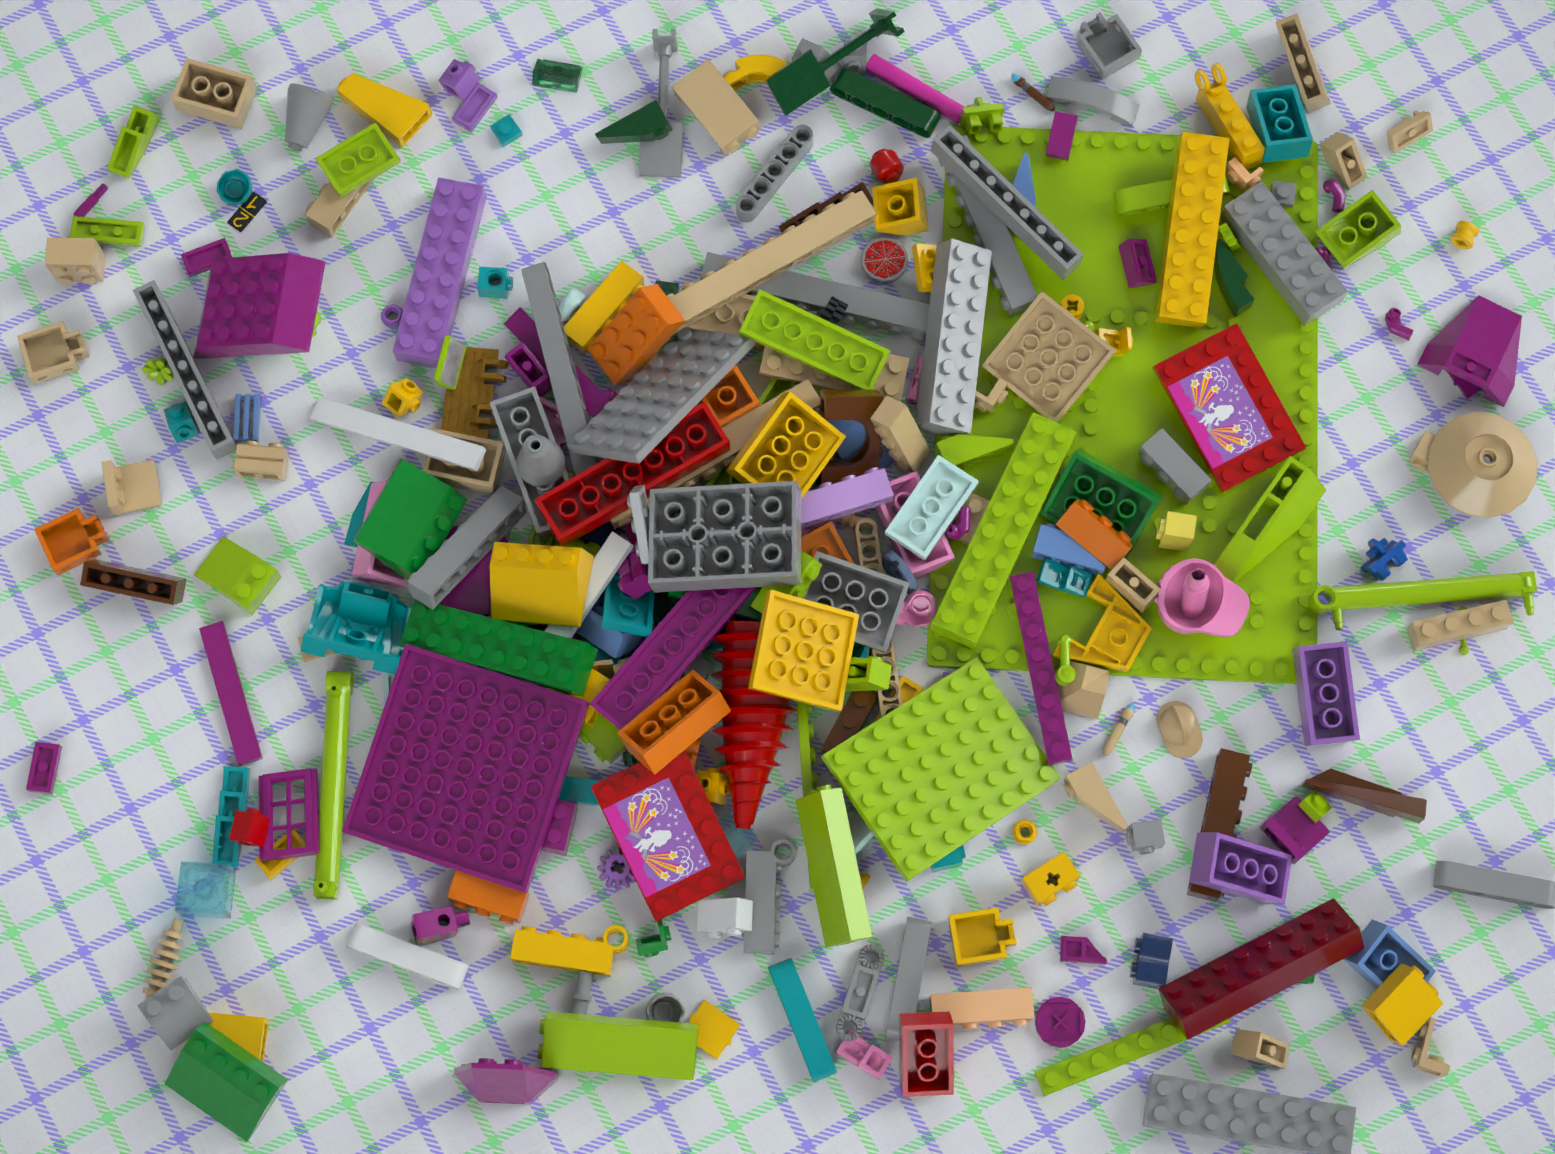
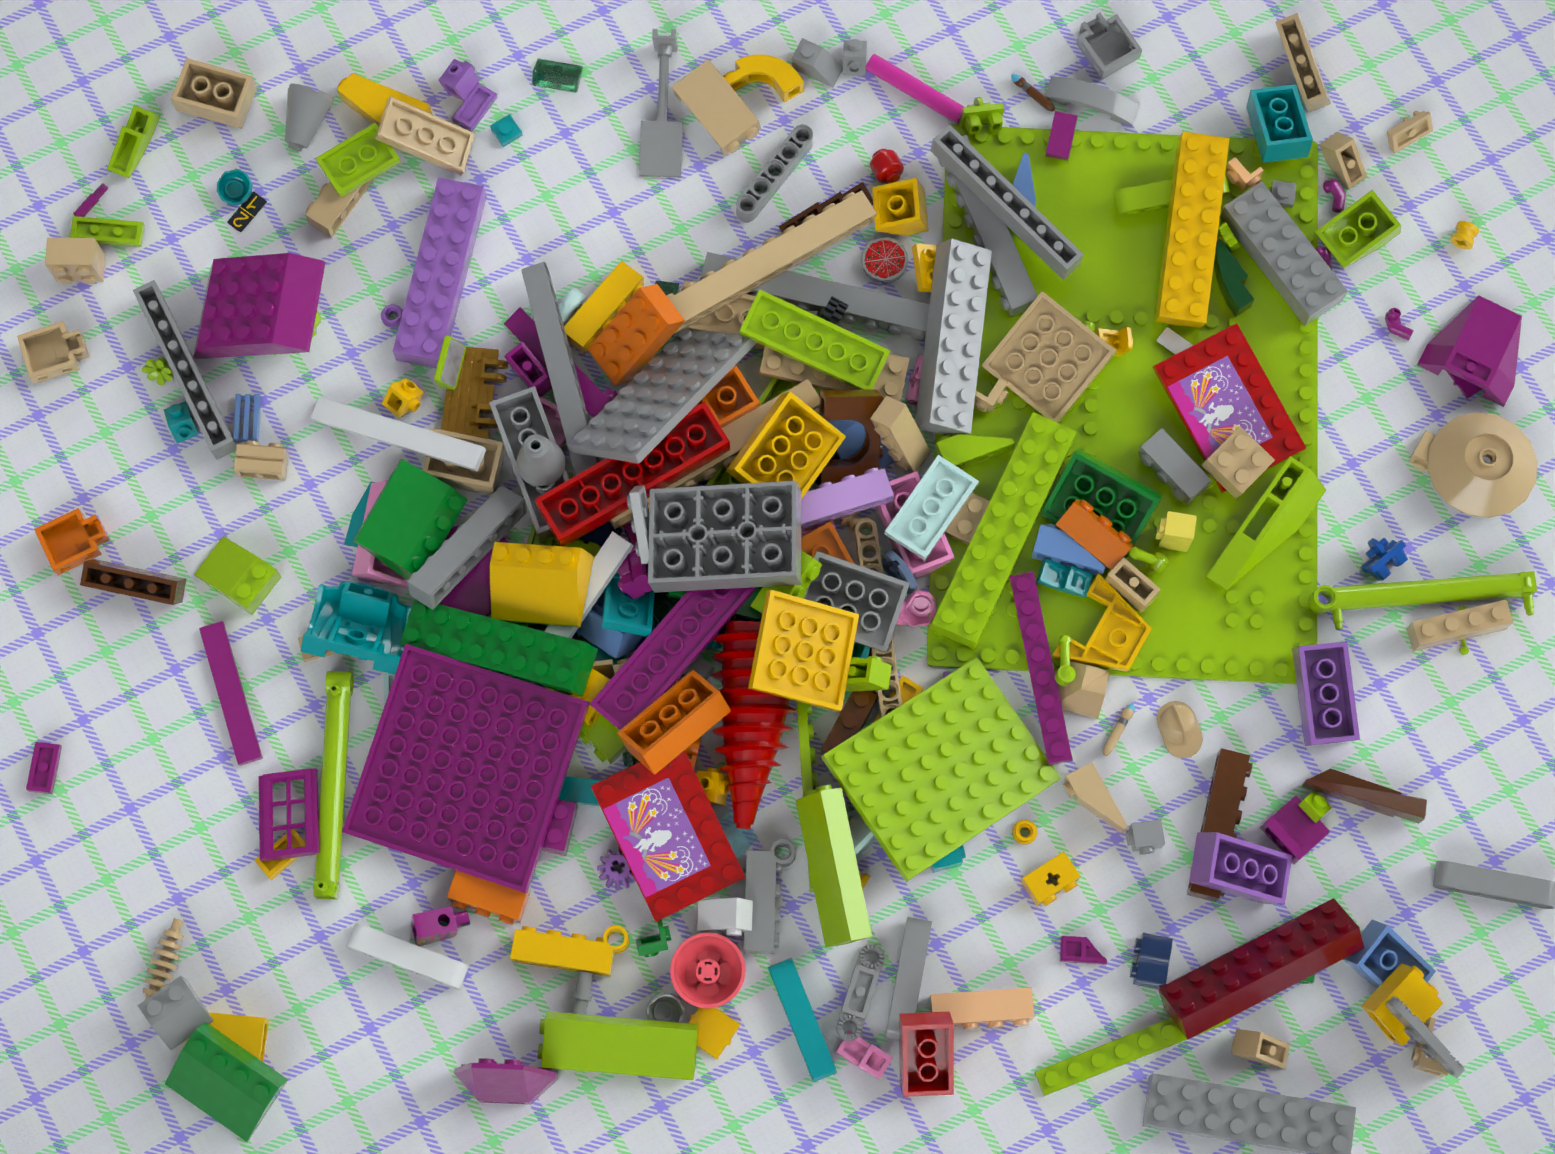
tan bracket [101,460,162,515] -> none
clear light blue brick [175,861,236,919] -> none
magenta tile [181,238,232,277] -> none
teal slope [212,766,250,867] -> none
red brick [229,808,270,847] -> none
teal brick [477,266,513,299] -> none
dark green slope [595,100,673,144] -> none
dark green piece [765,9,905,116] -> none
dark green beam [829,68,941,138] -> none
magenta arm [946,507,971,540] -> none
yellow piece [948,907,1017,967] -> none
magenta tile [1035,997,1086,1048] -> none
yellow wheel [1060,294,1084,320] -> none
magenta slope [1119,239,1157,288] -> none
bright pink piece [1154,558,1250,637] -> none
yellow hinge [1195,63,1265,170] -> none
none -> tan tile [375,96,475,176]
none -> coral piece [670,933,745,1008]
none -> lime piece [1129,546,1170,576]
none -> white sticker [1157,327,1193,355]
none -> tan brick [1201,426,1275,499]
none -> light grey plate [1386,996,1465,1078]

